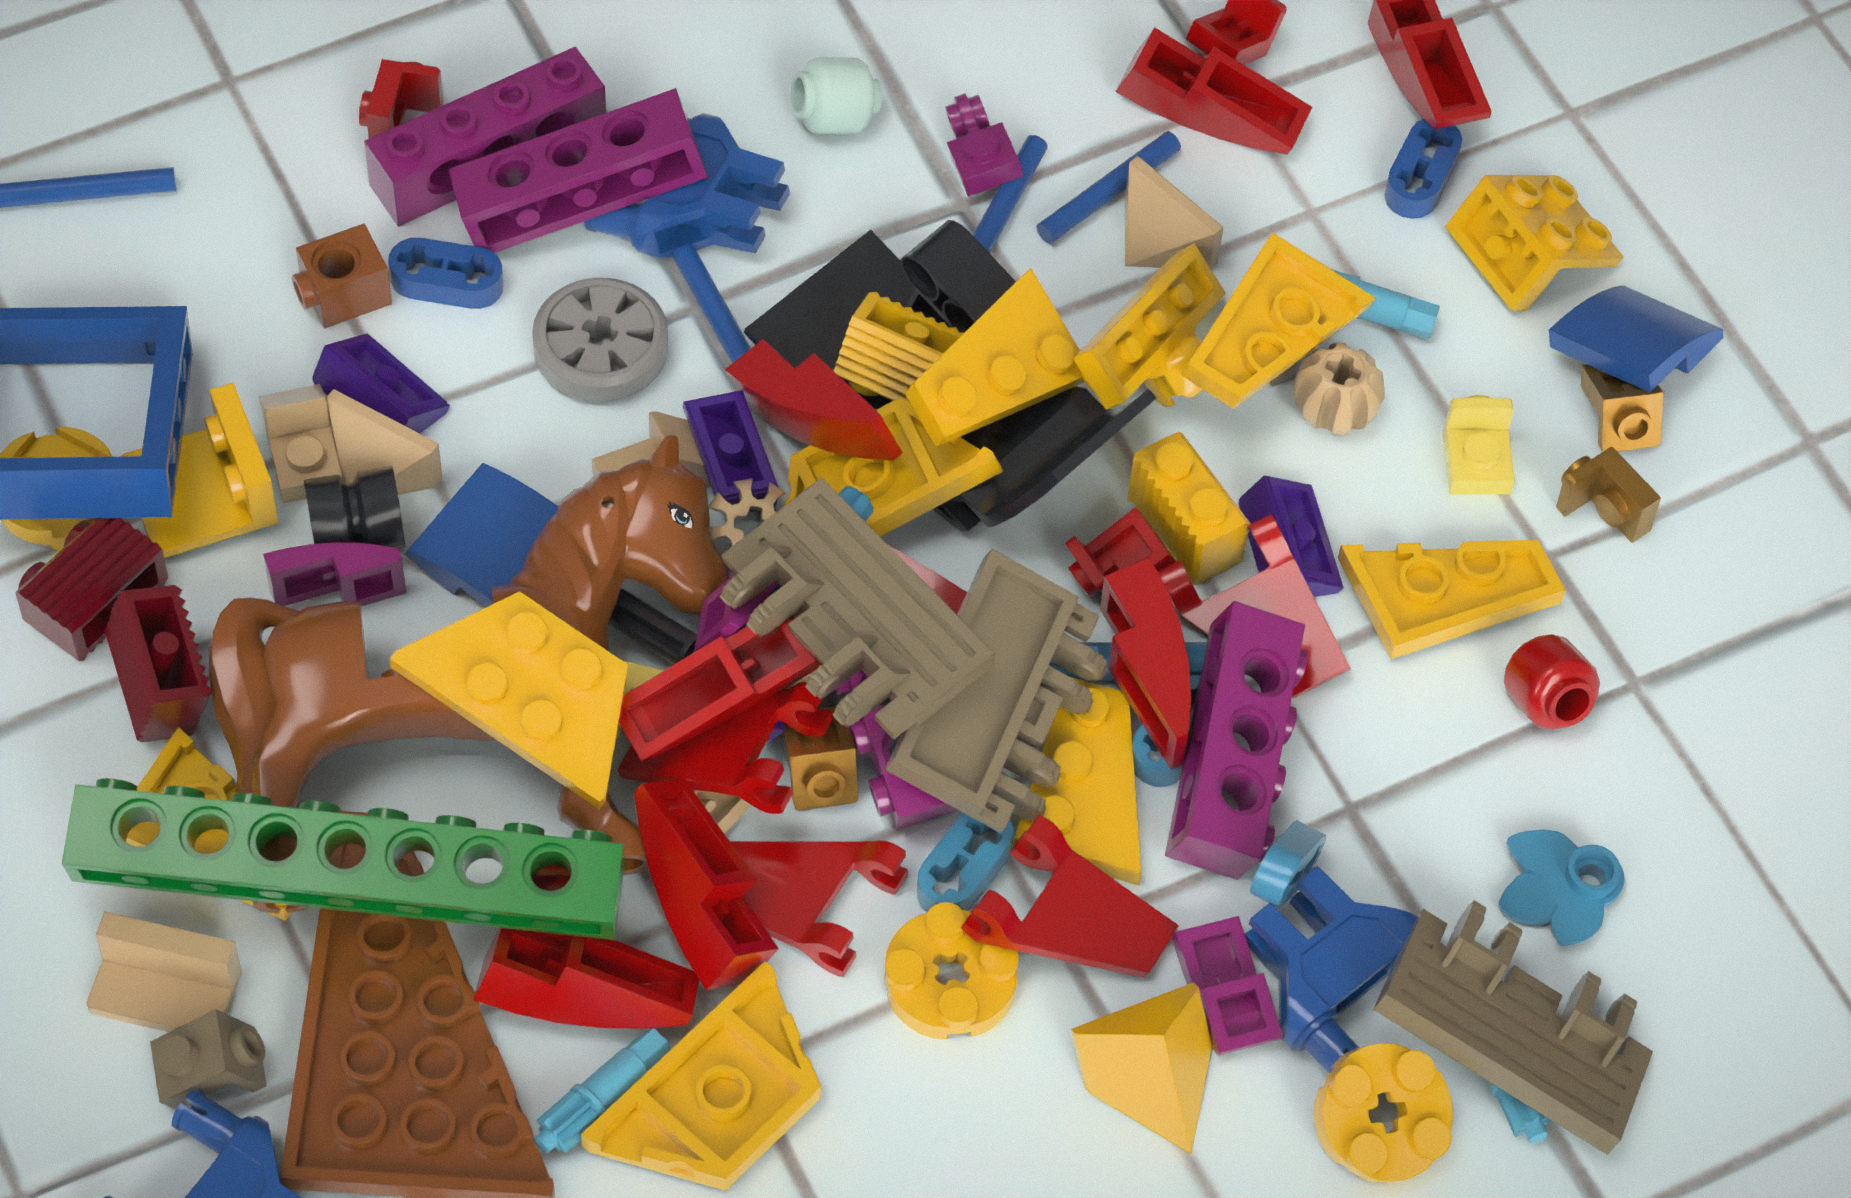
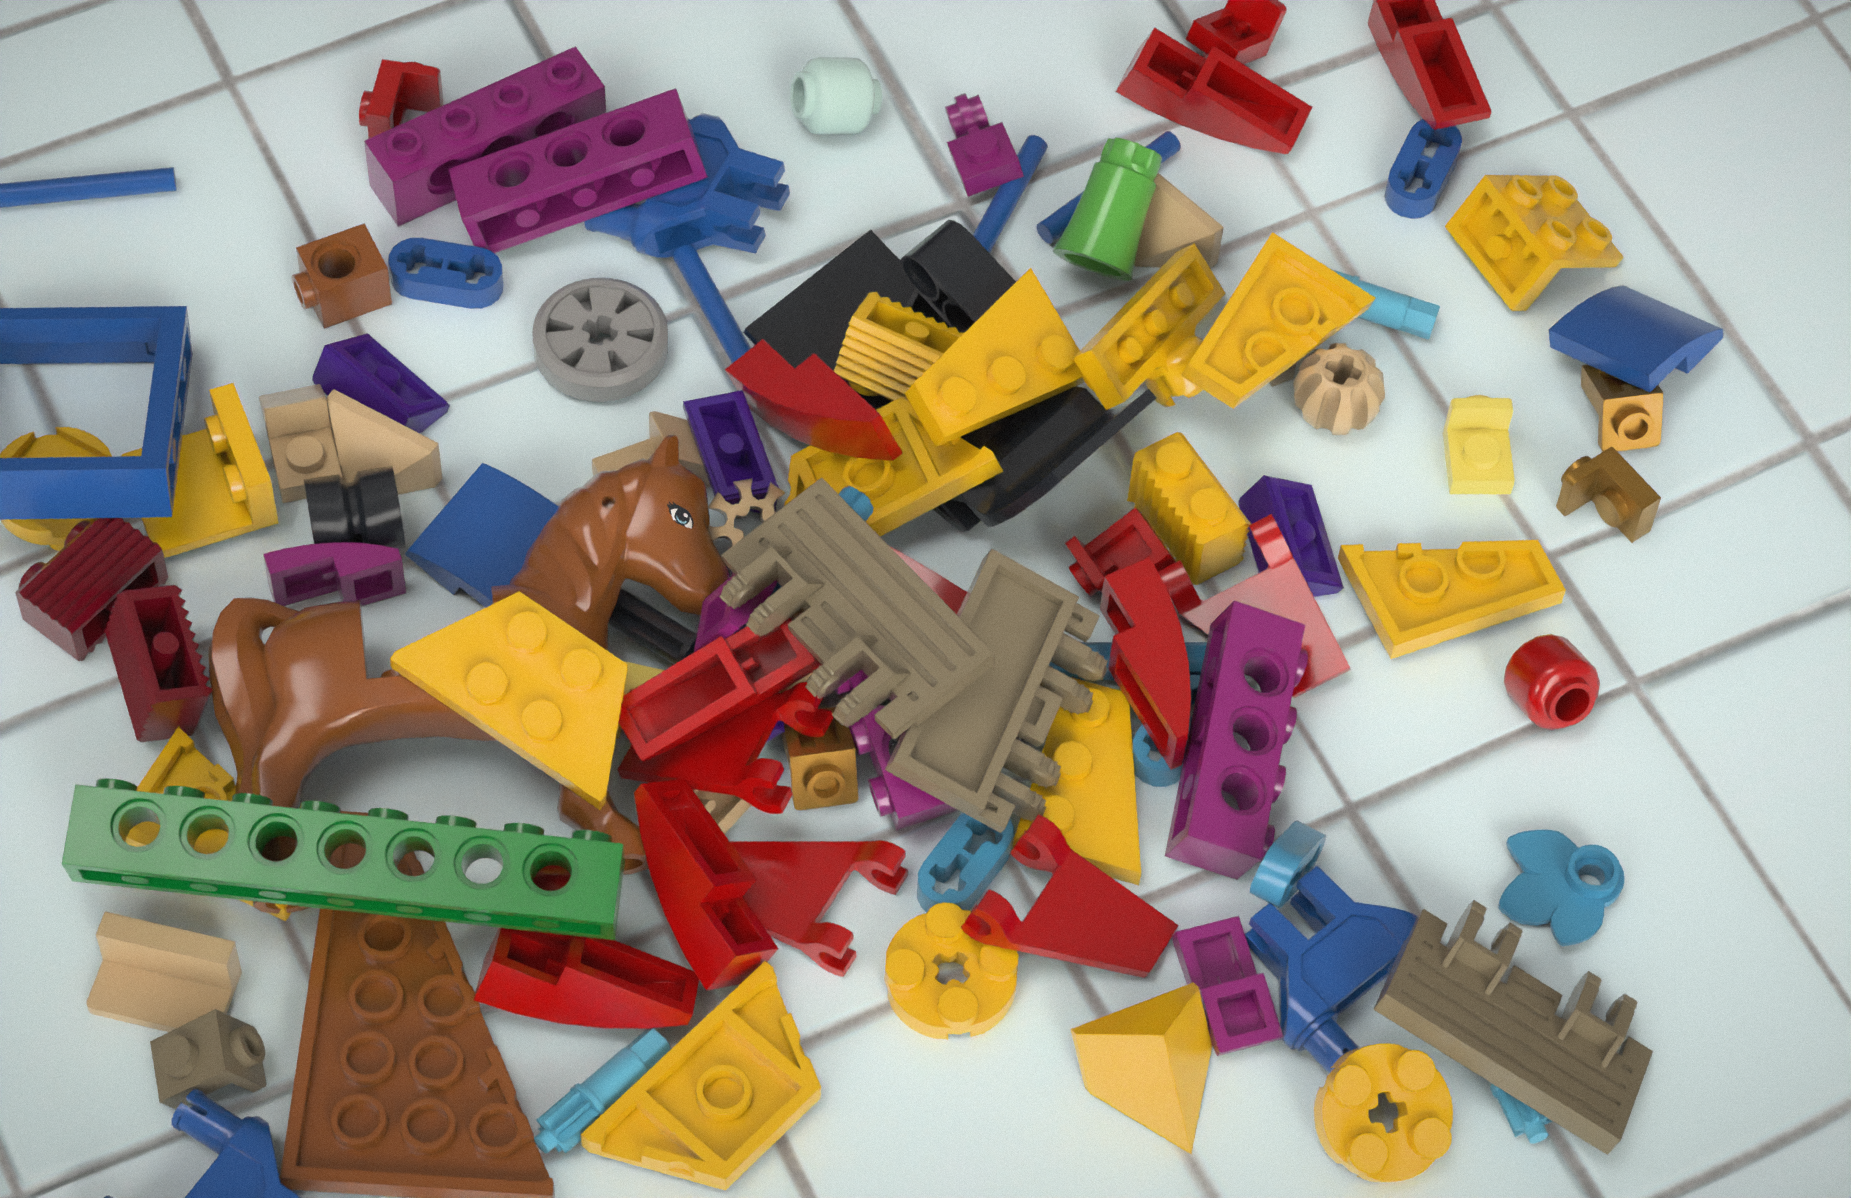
none -> bright green plant [1053,137,1162,281]

